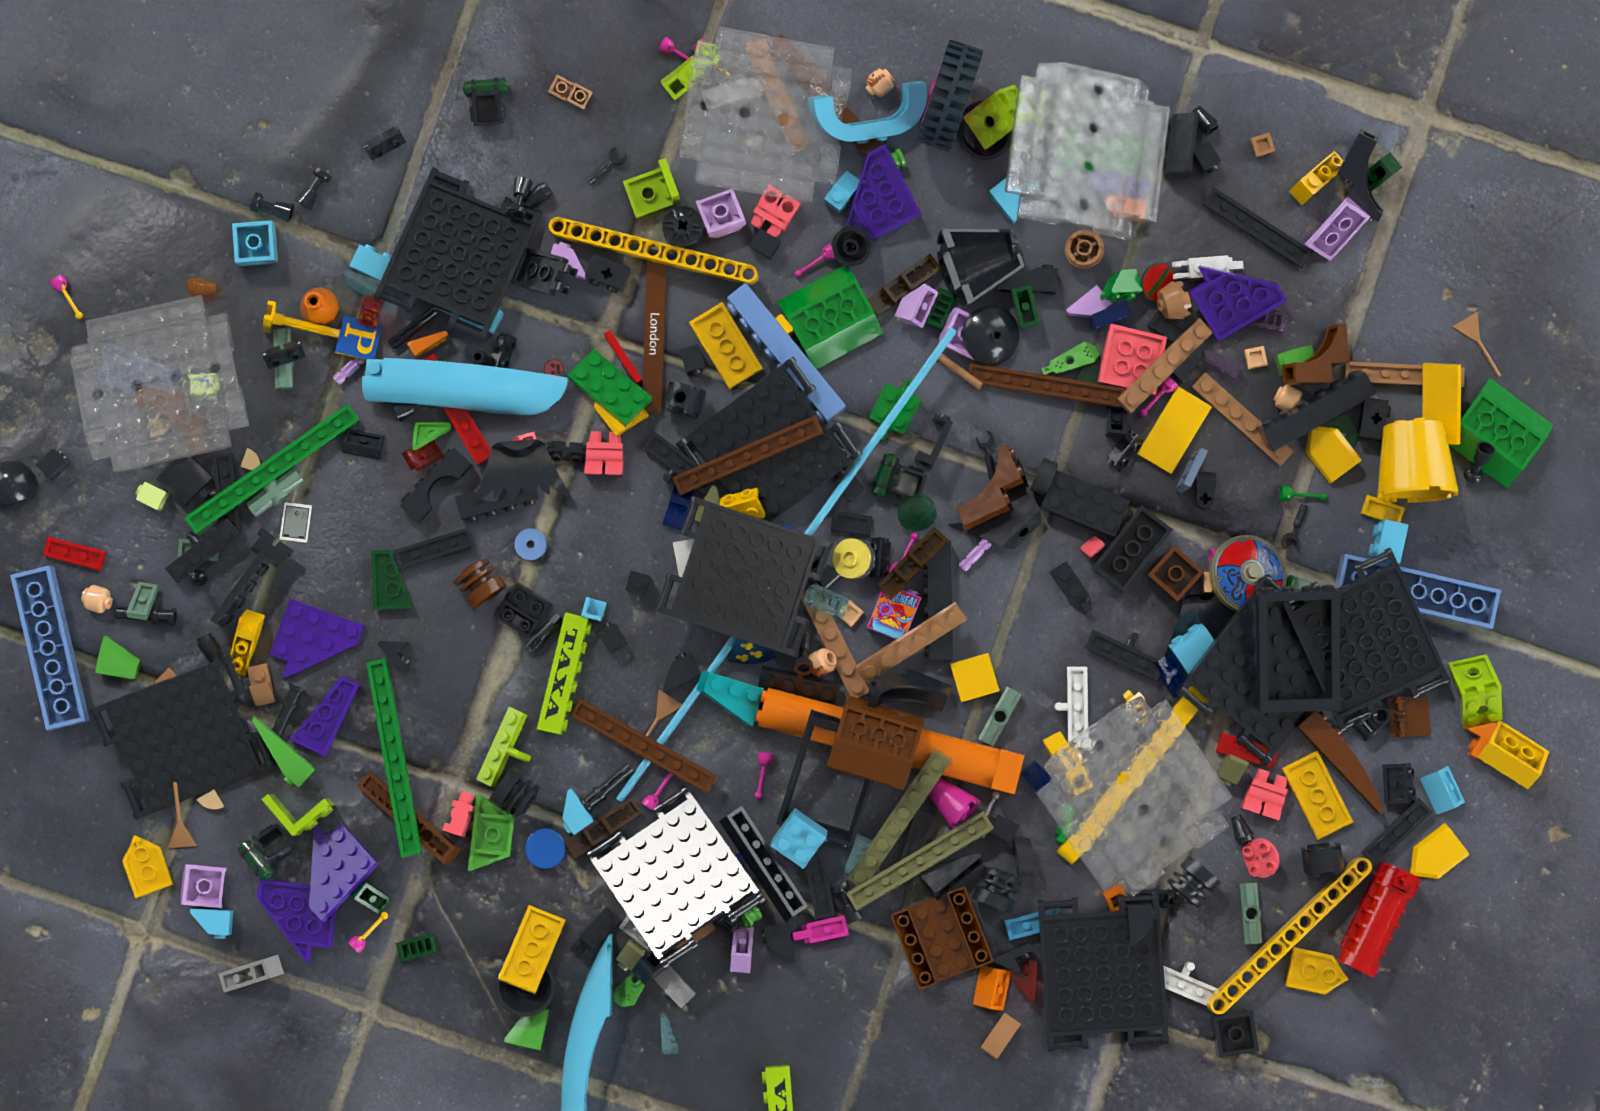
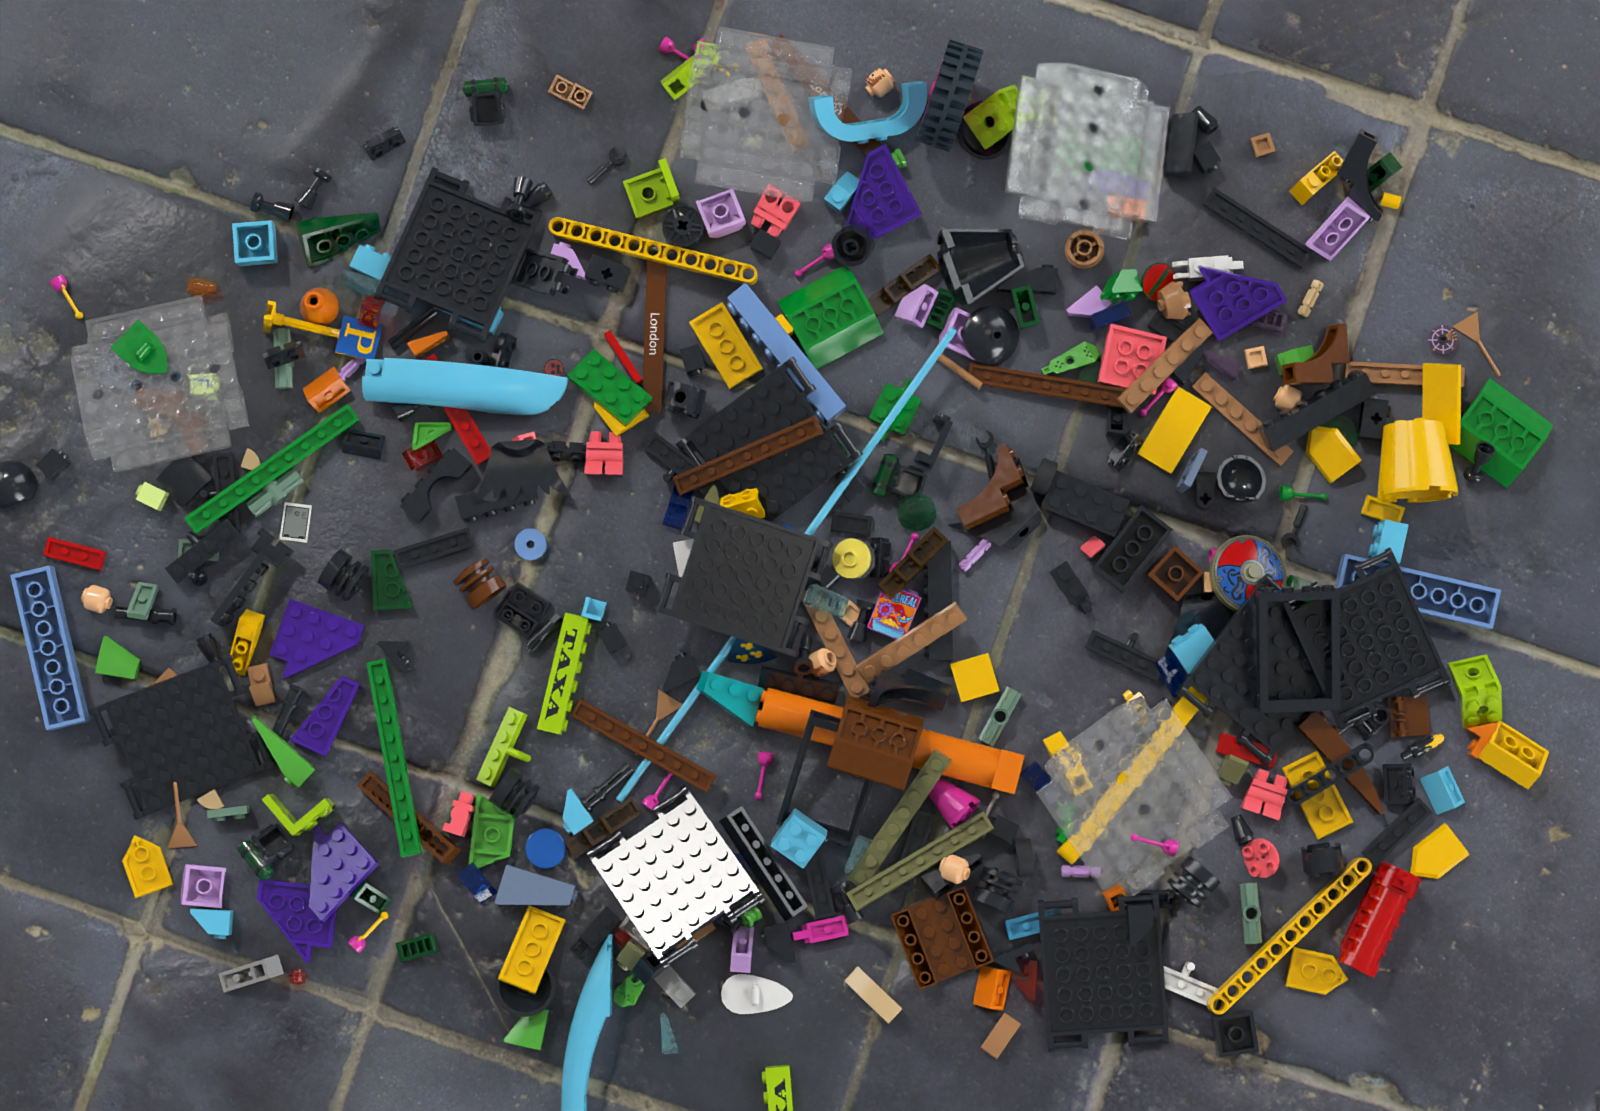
medium azure slope [988,177,1020,225] -> none
white plate [1054,667,1088,747] -> none
none -> green shield [110,319,168,374]
none -> sand green plate [207,805,251,822]
none -> clear red plate [288,970,308,984]
none -> dark green wedge [296,213,381,268]
none -> orange panel [303,367,351,413]
none -> black wheel [318,549,370,602]
none -> clear blue slope [457,861,498,904]
none -> sand blue slope [495,865,578,905]
none -> clear red plate [613,928,631,947]
none -> white shield [721,974,793,1014]
none -> tan slope [844,966,902,1024]
none -> black piece [847,599,876,642]
none -> light nougat head [939,854,971,884]
none -> lavender axle [1061,865,1101,878]
none -> dark pink hinge [1130,833,1179,857]
none -> black cylinder [1216,454,1266,503]
none -> black beam [1287,743,1374,805]
none -> tan axle [1298,280,1324,317]
none -> yellow hinge [1380,192,1401,210]
none -> black piece [1400,734,1444,760]
none -> piece [1428,325,1458,354]

